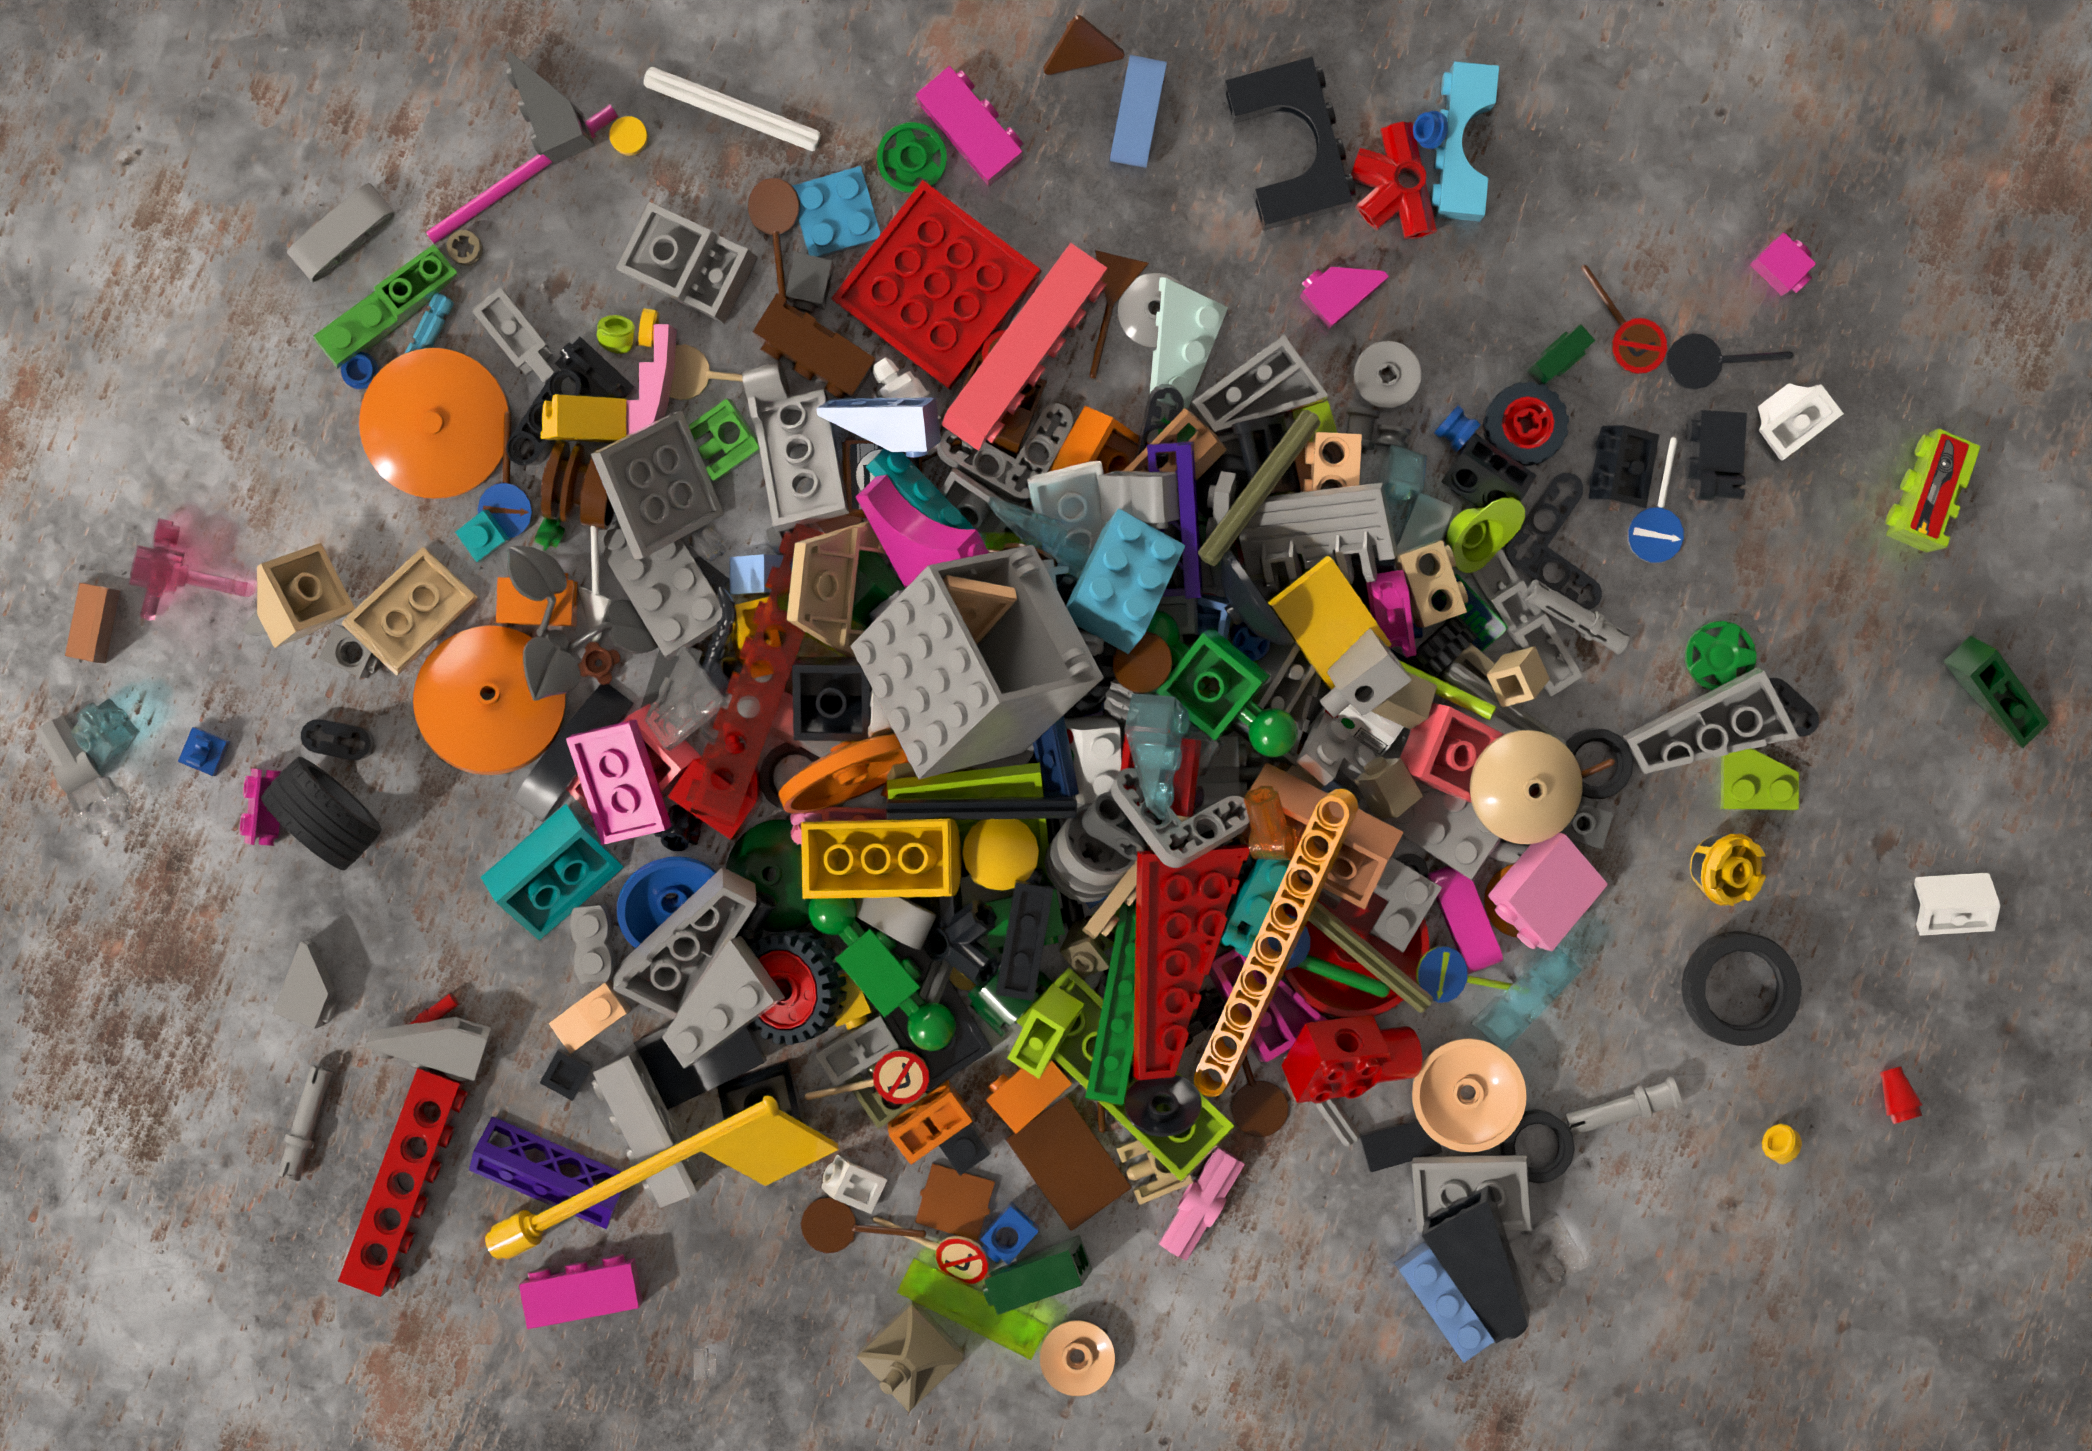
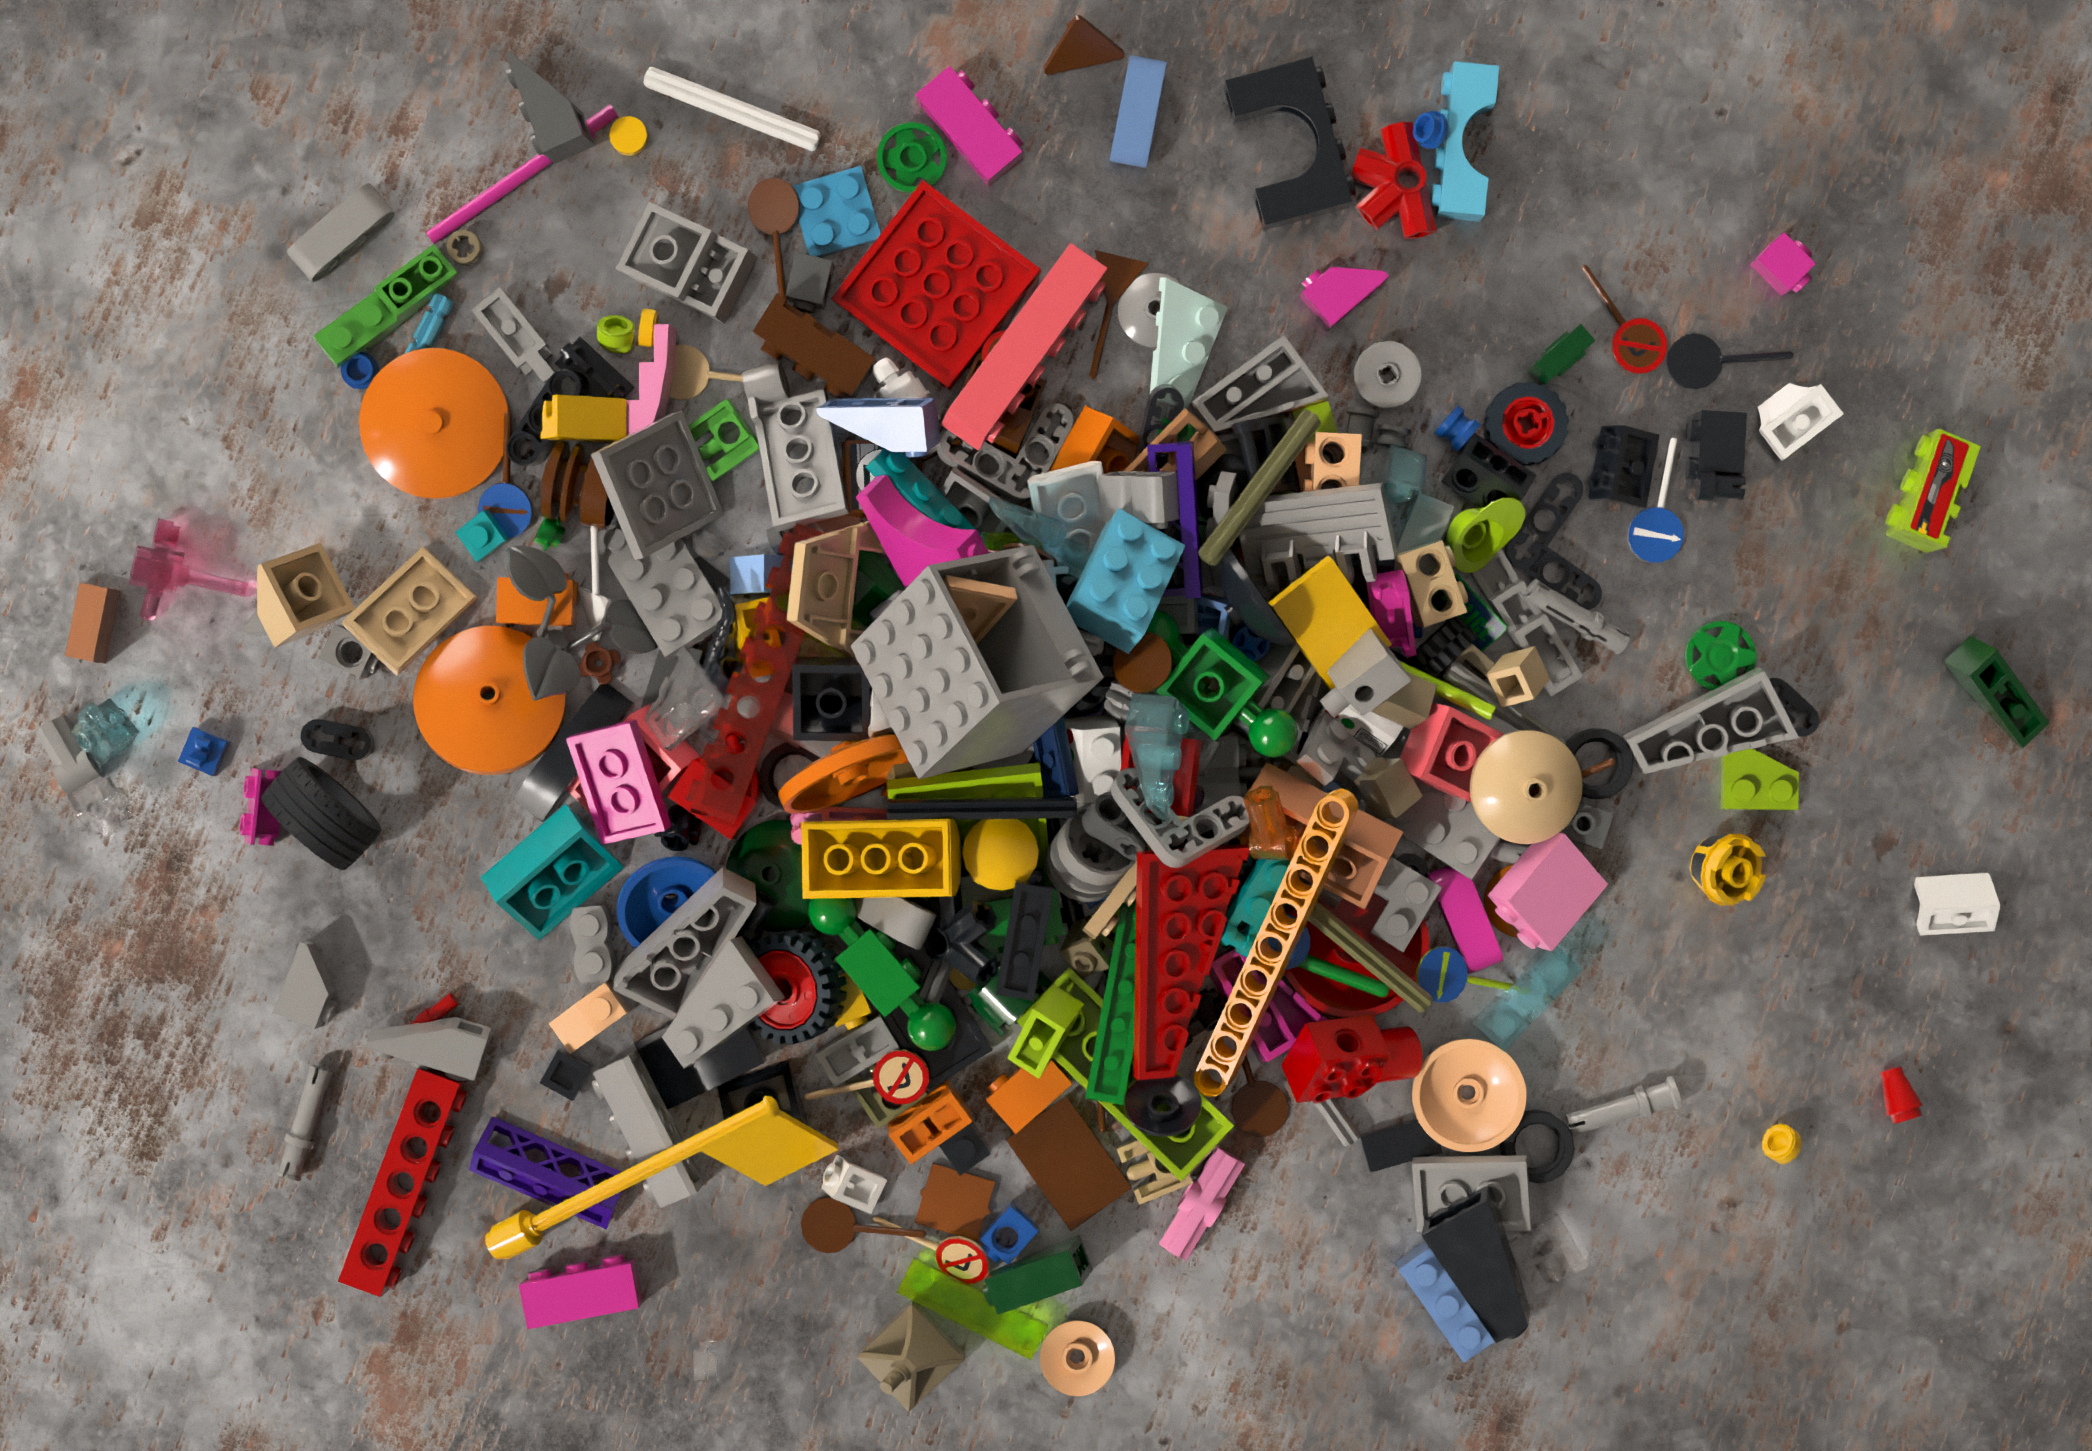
black tyre [1681,931,1802,1046] -> none

